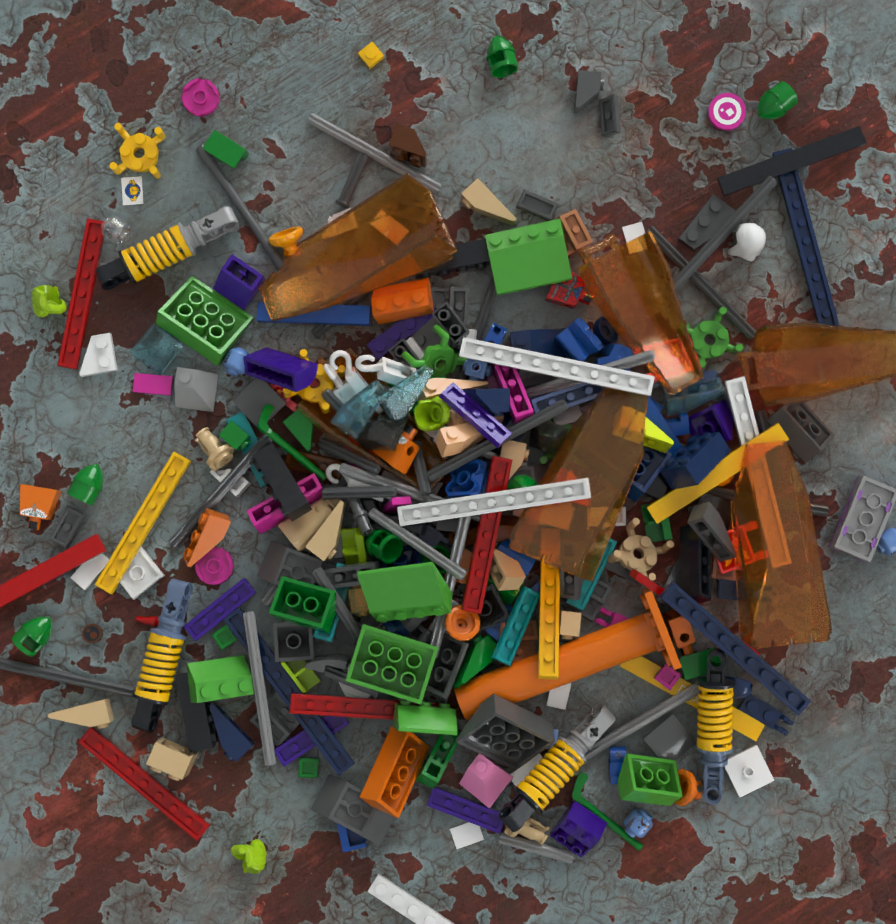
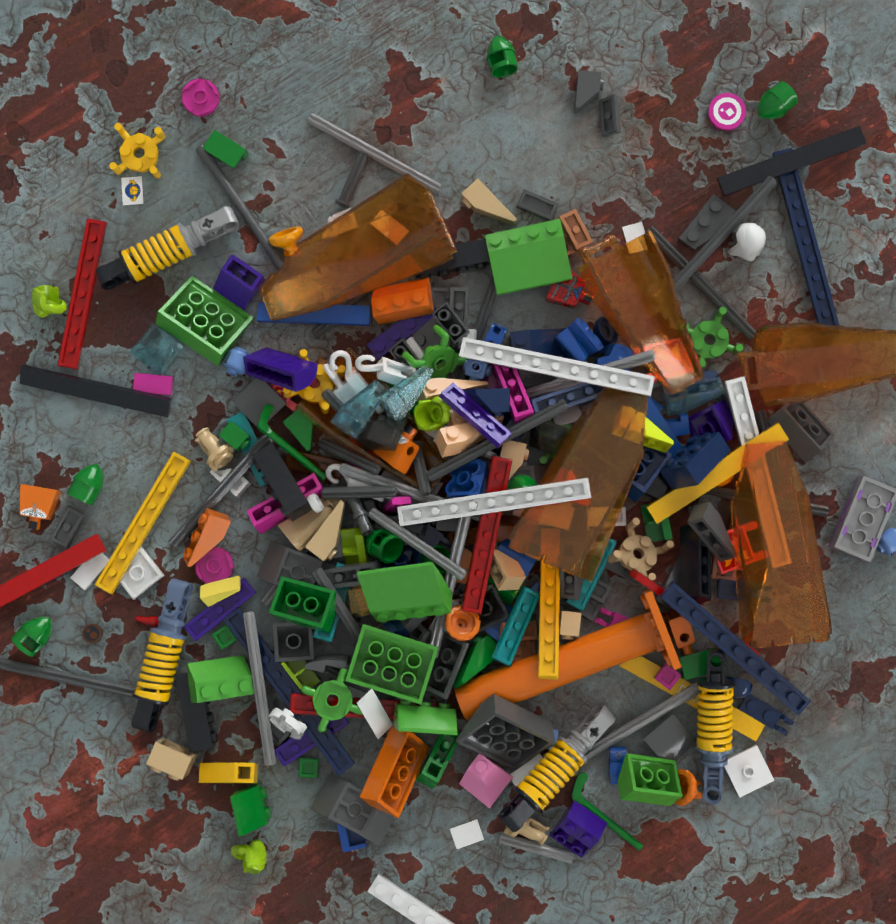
tan slope [48,698,114,729] -> none
red tile [78,727,210,841] -> none
white wing [79,333,118,377] -> none
clear head [101,216,131,245] -> none
light grey slope [174,367,219,412] -> none
dark blue slope [209,702,255,762] -> none
yellow plate [358,42,384,69] -> none
reddish brown slope [389,123,427,168] -> none
dark purple plate [427,787,503,834] -> none
white slope [546,683,571,710] -> none
medium blue head [624,808,653,838] -> none
none -> black tile [20,364,171,418]
none -> yellow slope [199,762,258,784]
none -> light yellow slope [200,576,240,607]
none -> green slope [230,783,272,836]
none -> white plate [268,708,307,739]
none -> bright green plate [301,668,363,733]
none -> white tile [307,493,324,513]
none -> white sticker [357,689,393,739]

